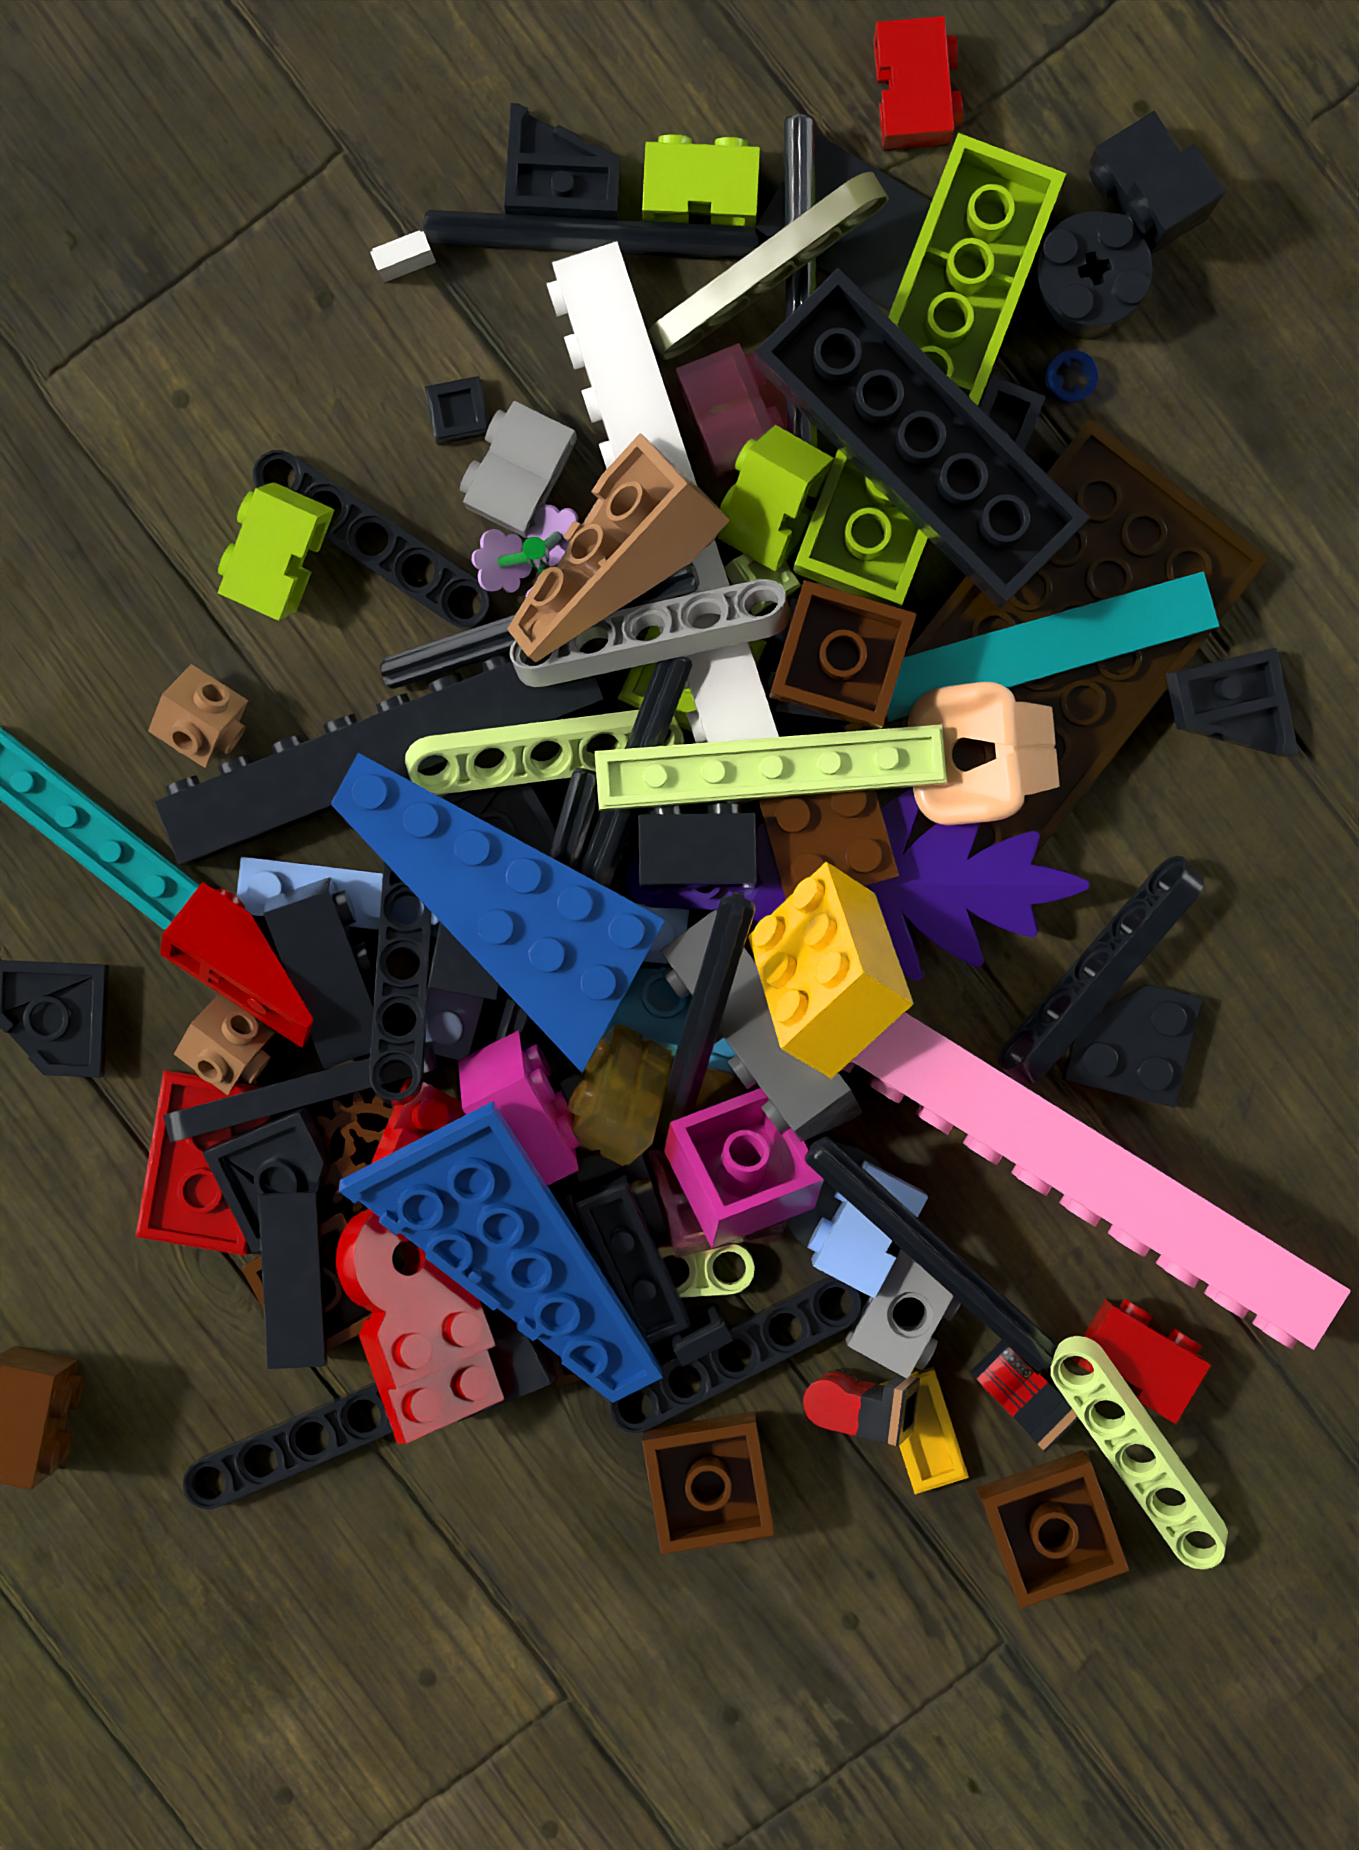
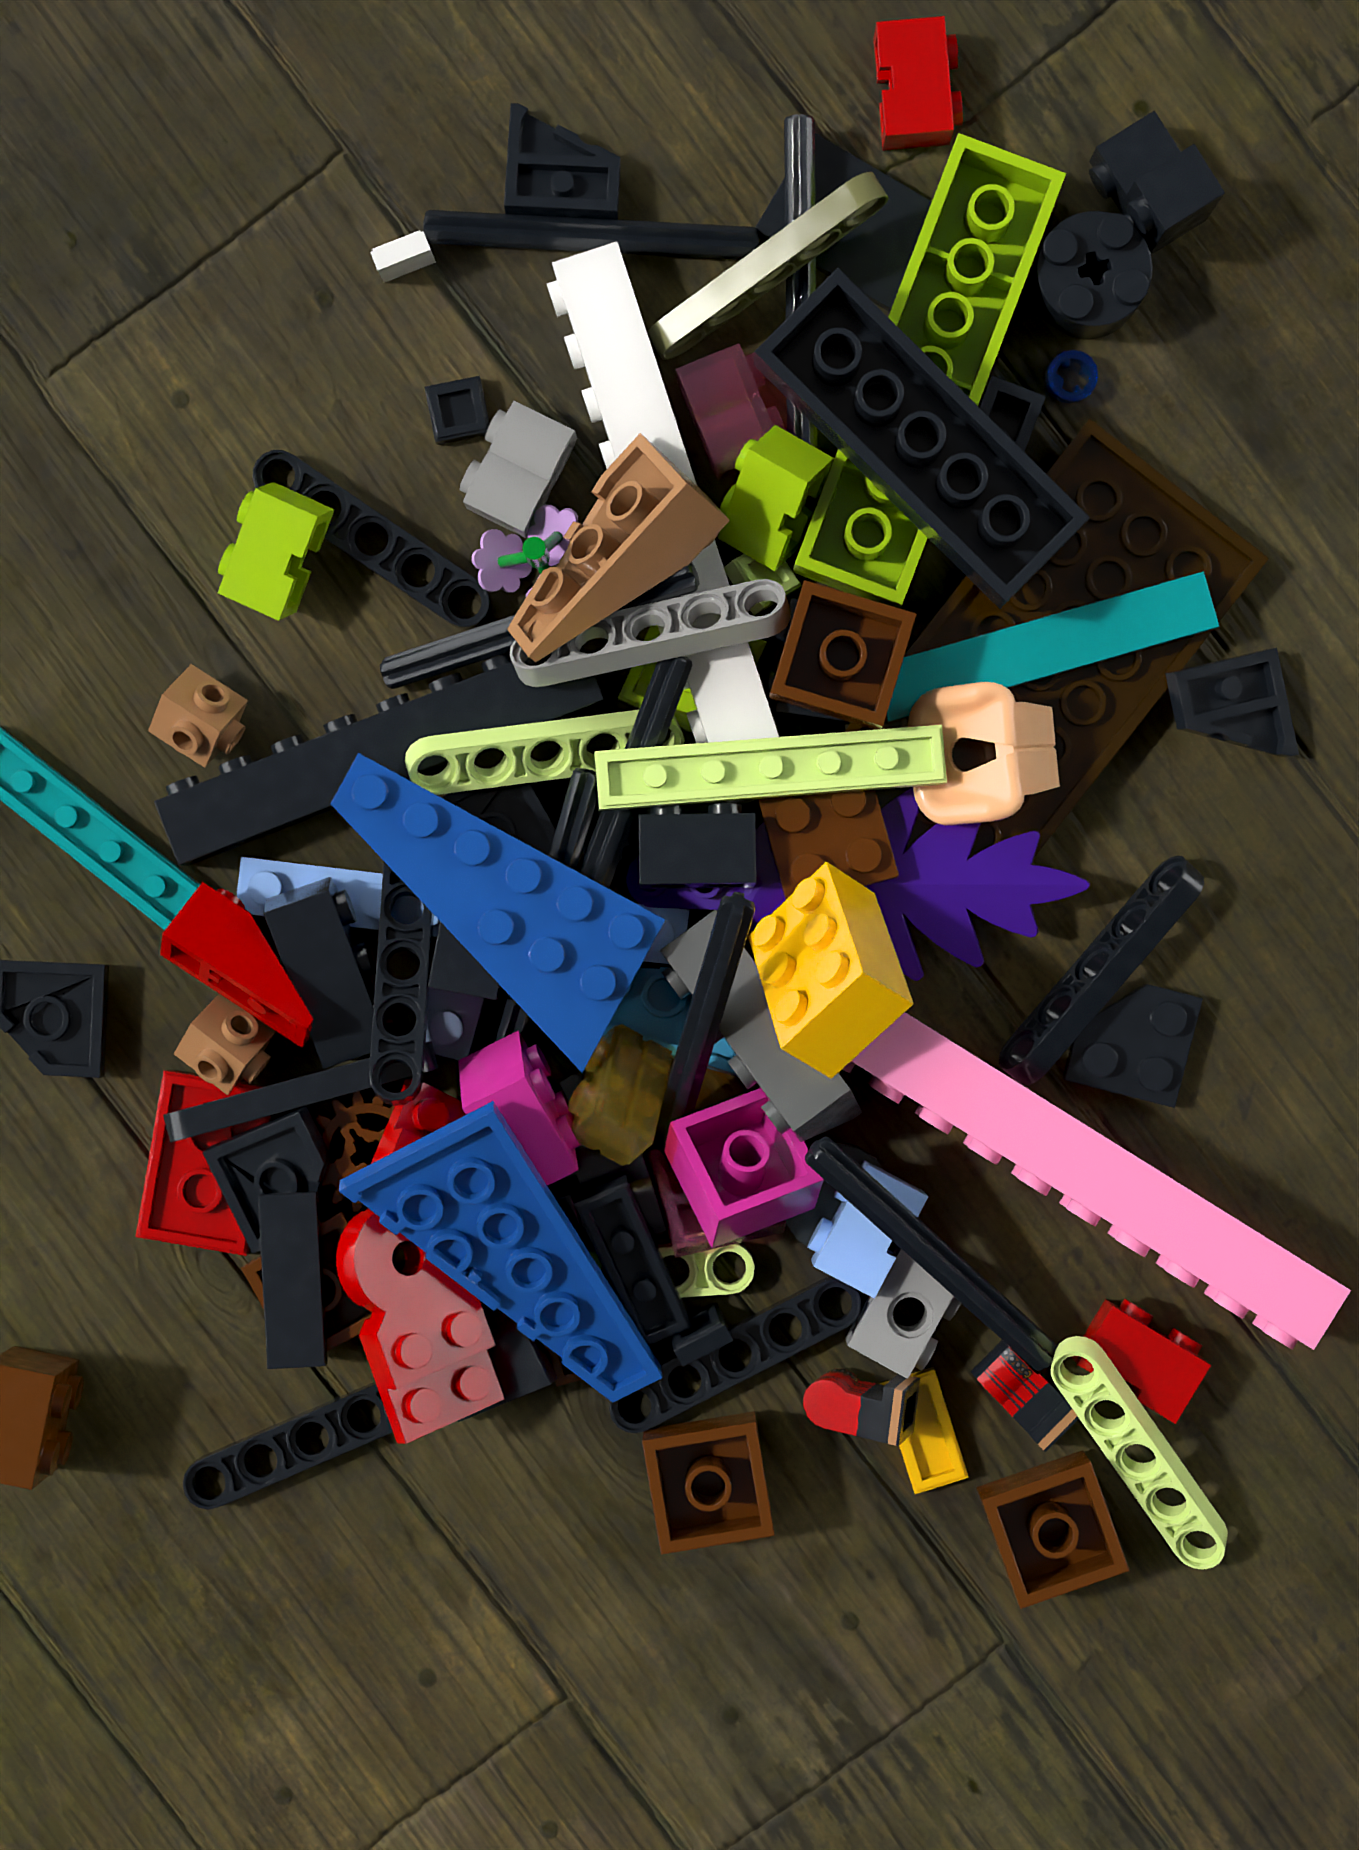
lime brick [642,135,760,227] -> none

